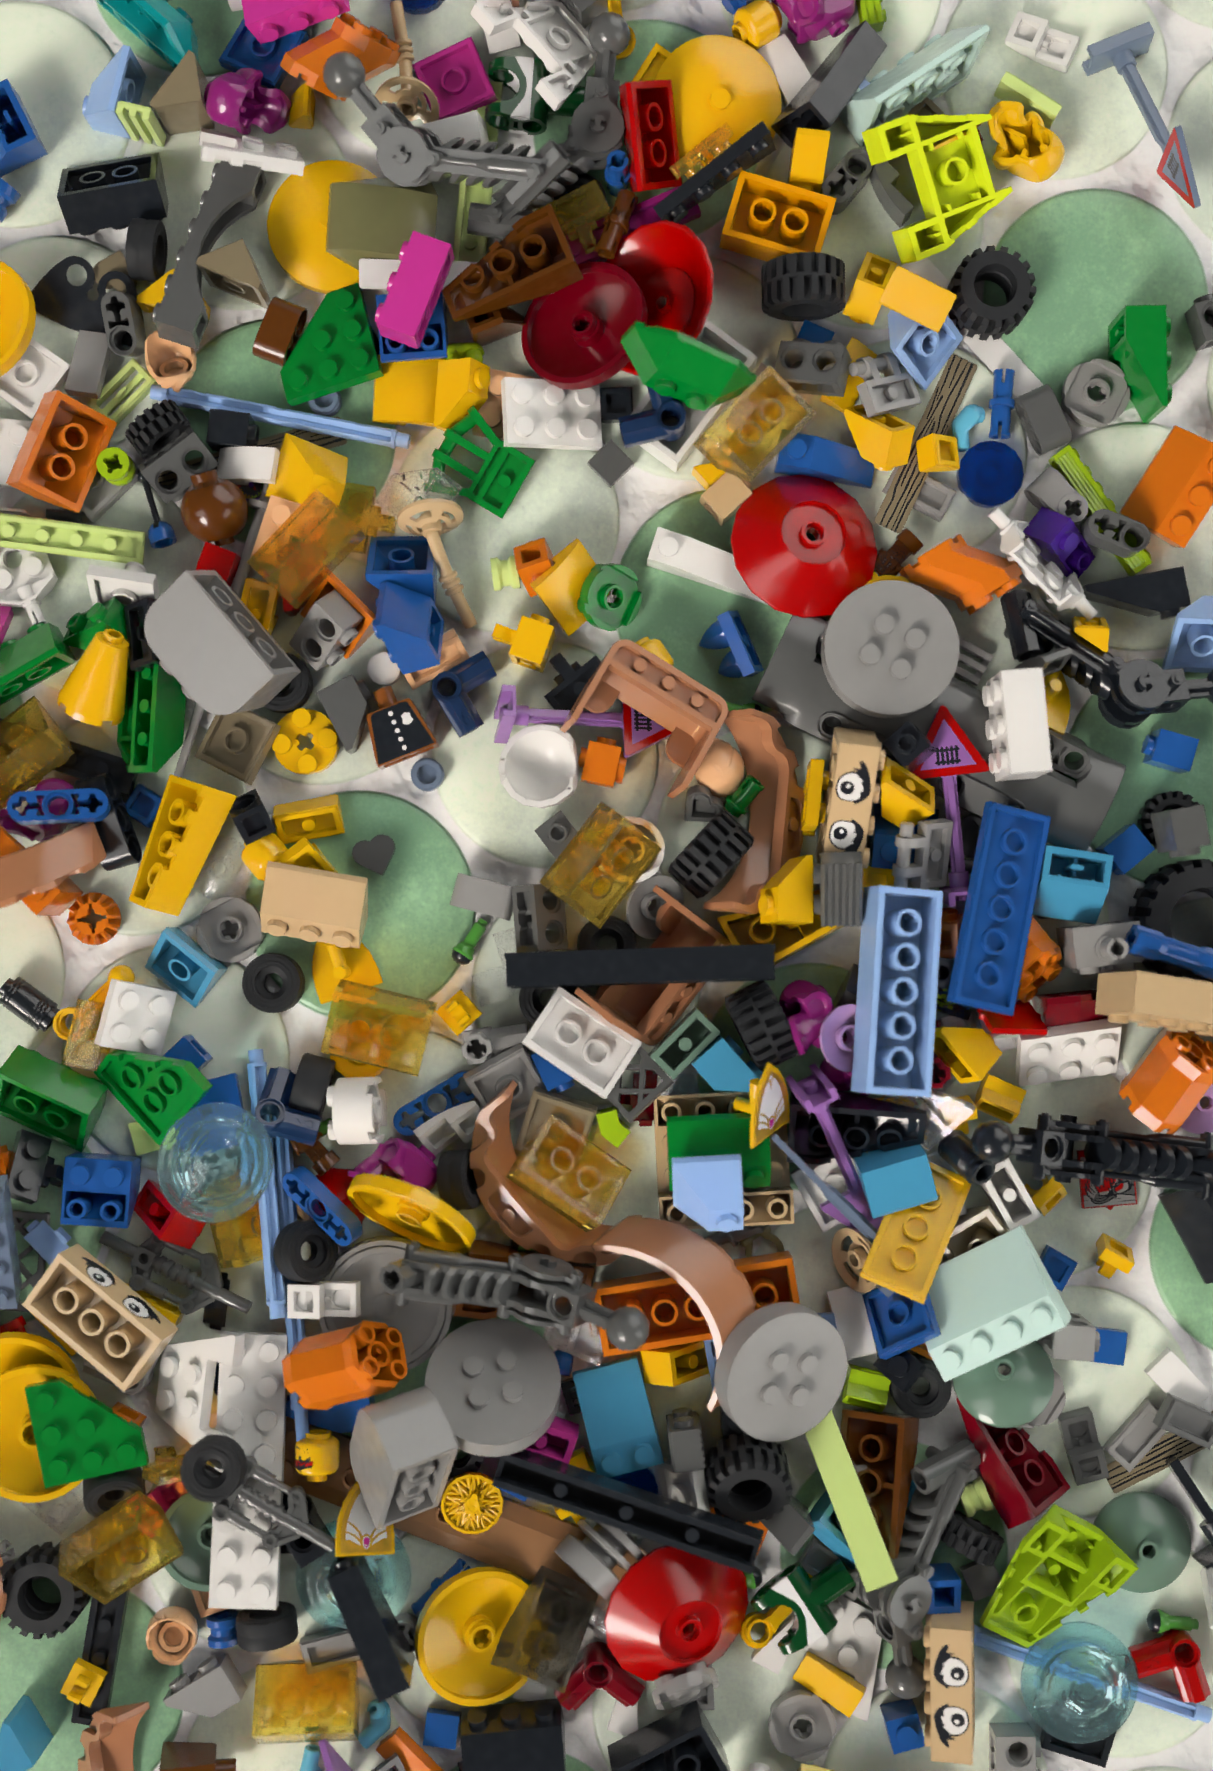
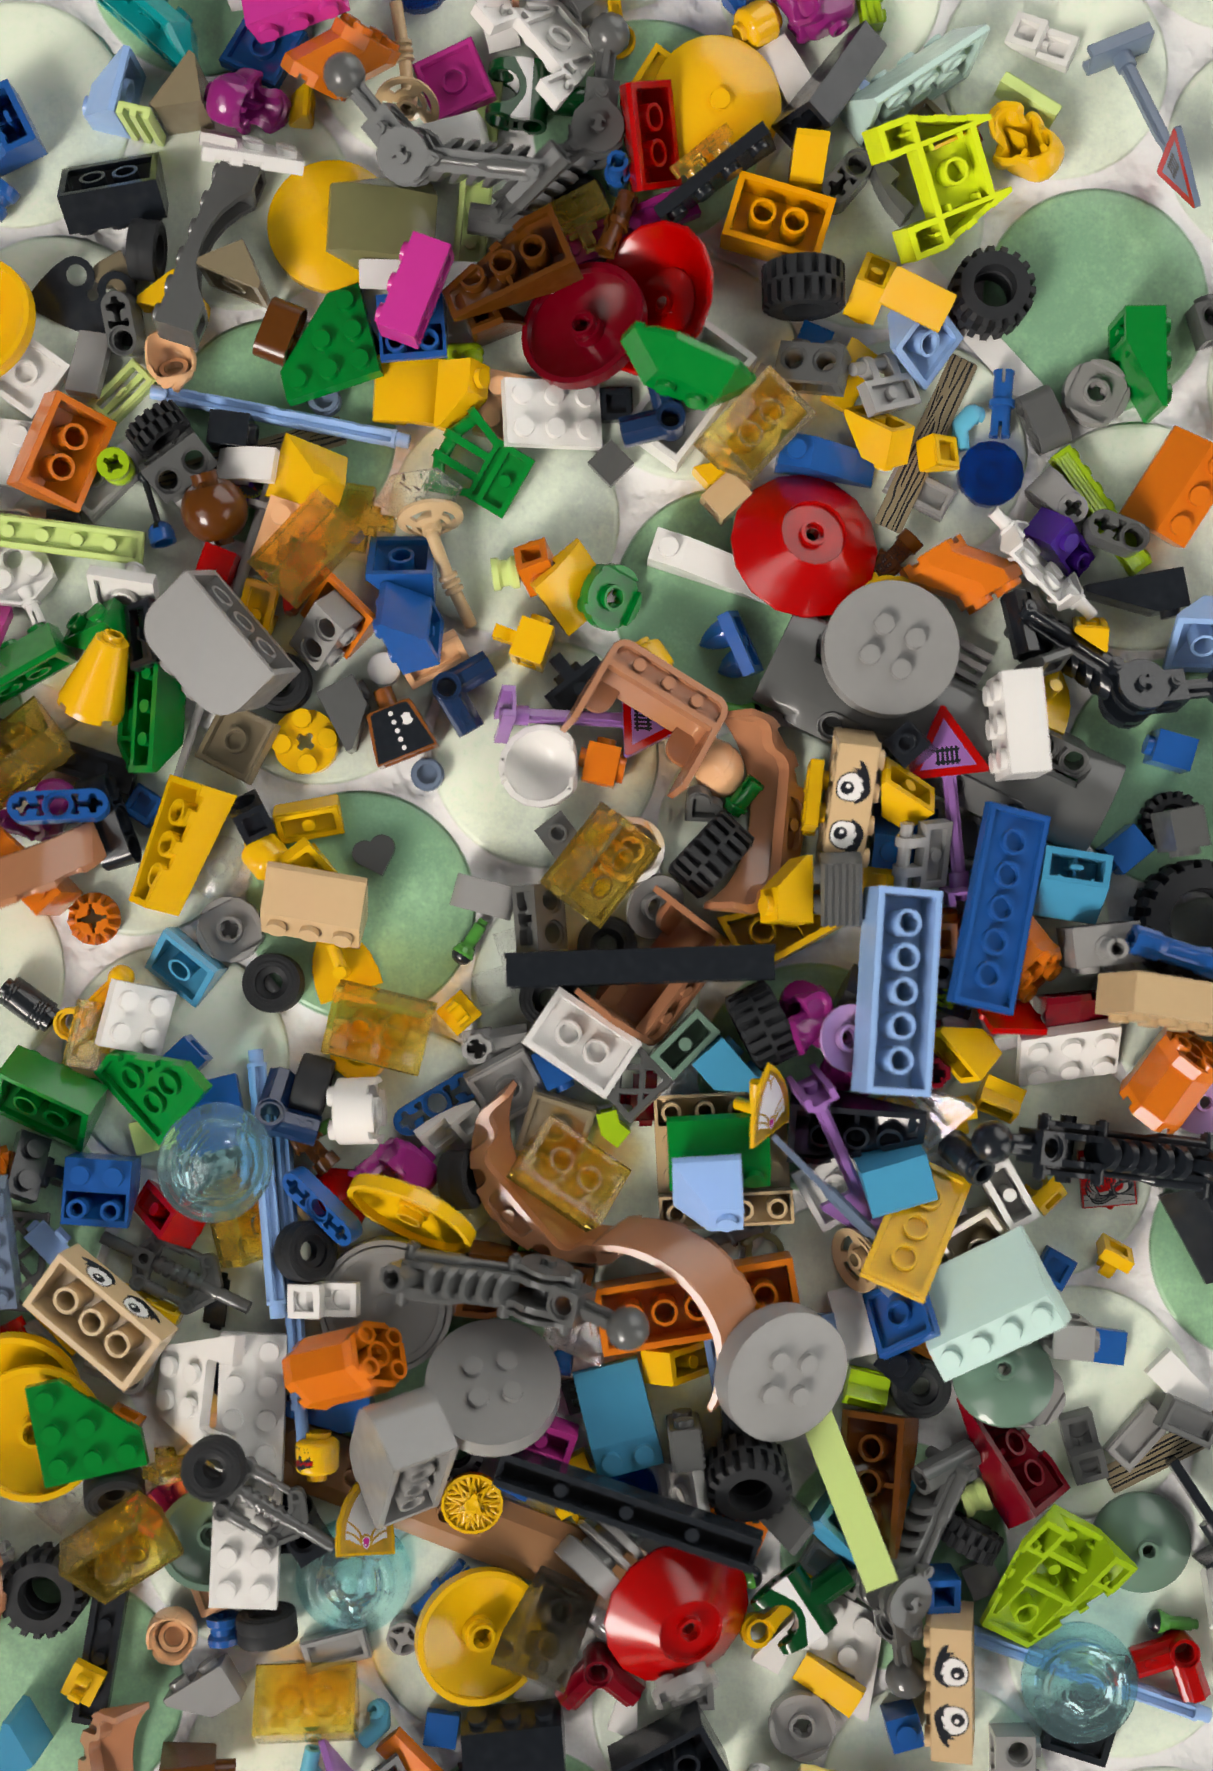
black slope [327,1556,415,1703] -> none

